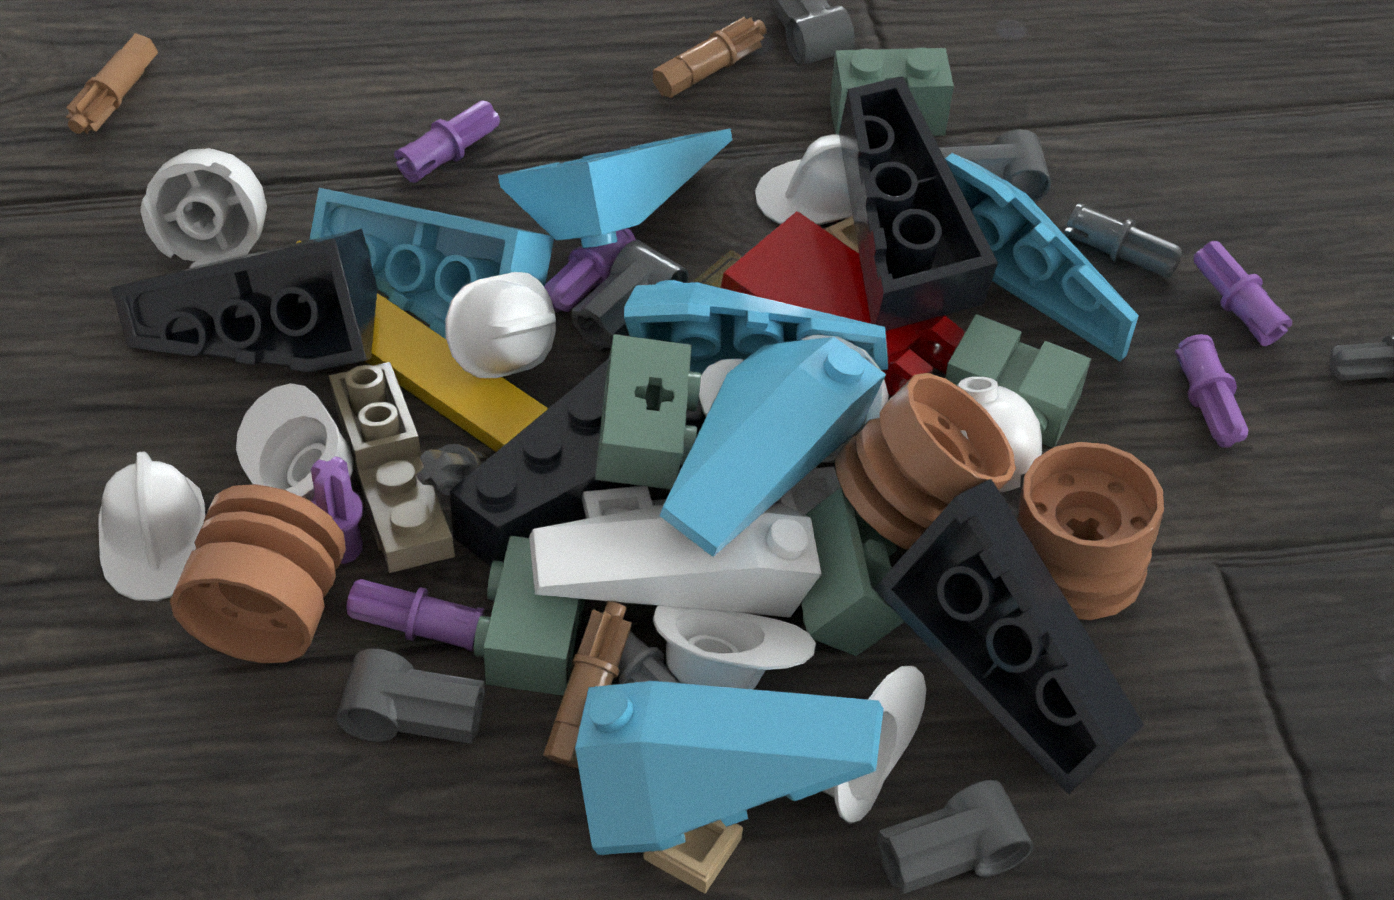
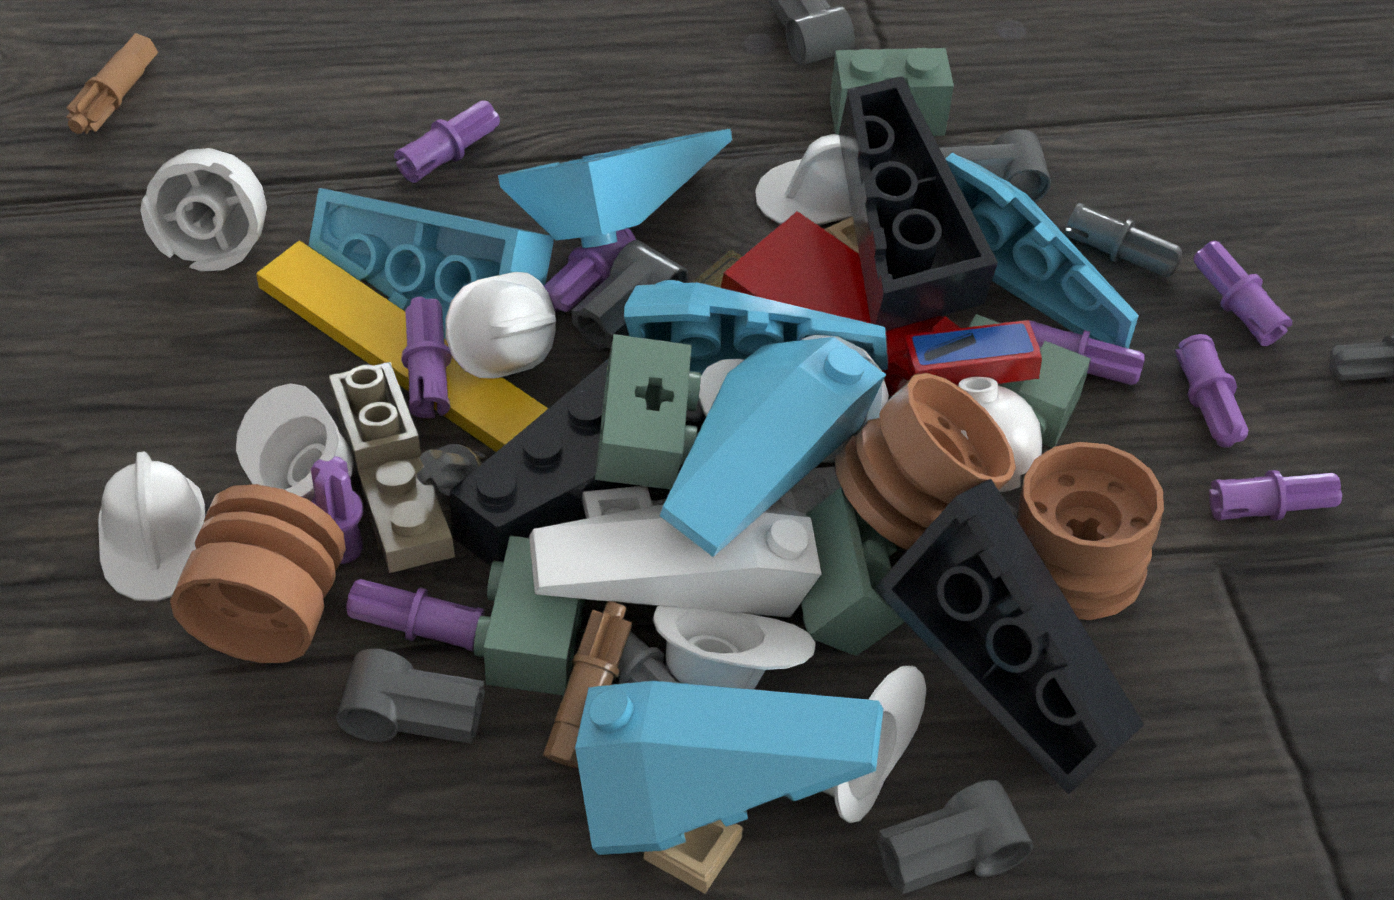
black wedge [111,228,377,372] -> none
medium nougat piece [653,17,767,98] -> none
none -> medium lavender axle [401,296,452,418]
none -> slope [904,320,1042,386]
none -> medium lavender axle [1029,320,1145,385]
none -> medium lavender axle [1209,470,1342,521]

